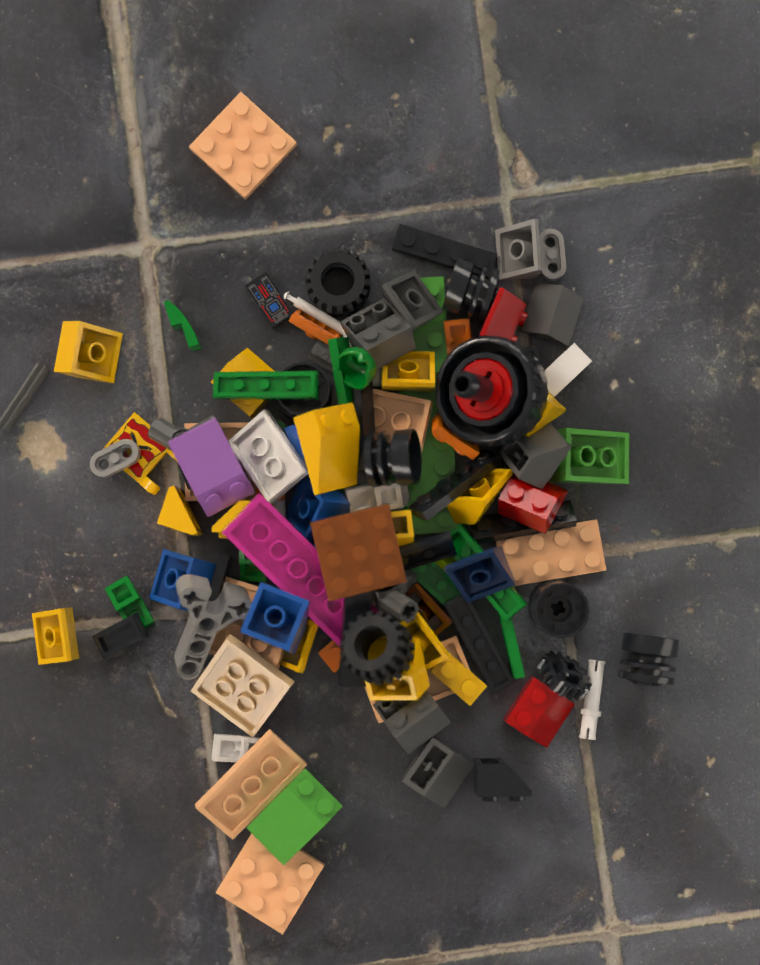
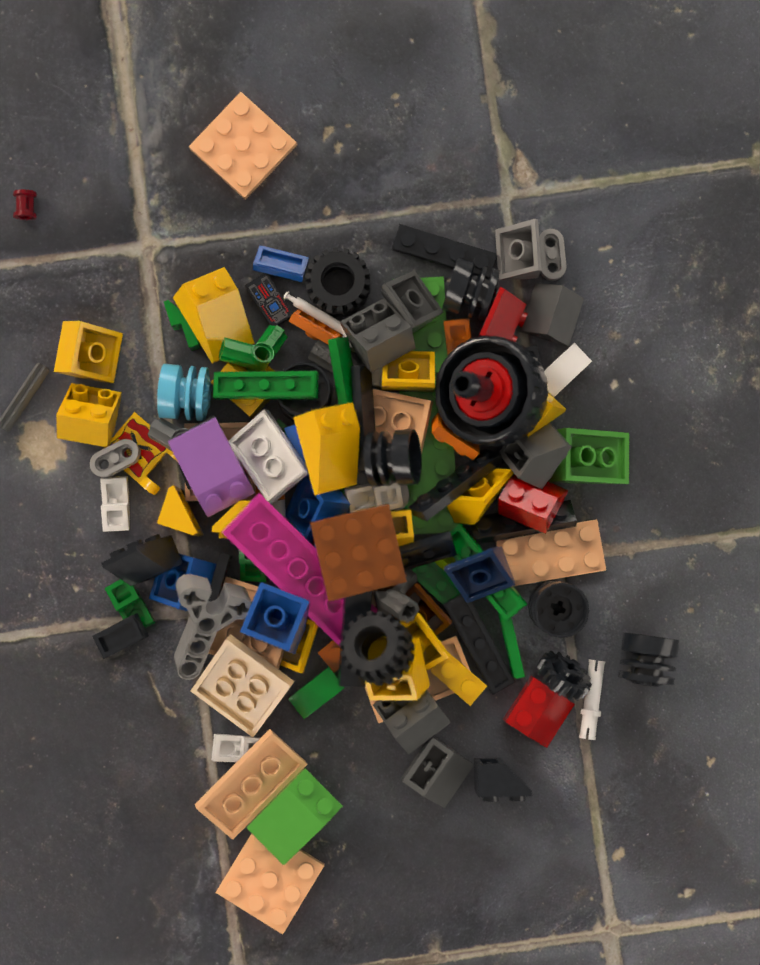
yellow slope [32,607,79,665] -> none
green hair [338,347,377,390] -> none
none -> dark red bush [13,189,37,220]
none -> yellow slope [56,383,122,447]
none -> white slope [100,476,130,532]
none -> black slope [101,534,183,586]
none -> medium azure wheel [157,364,212,422]
none -> yellow slope [173,267,254,364]
none -> green piece [218,325,288,372]
none -> blue tile [253,245,309,282]
none -> green slope [288,667,345,719]

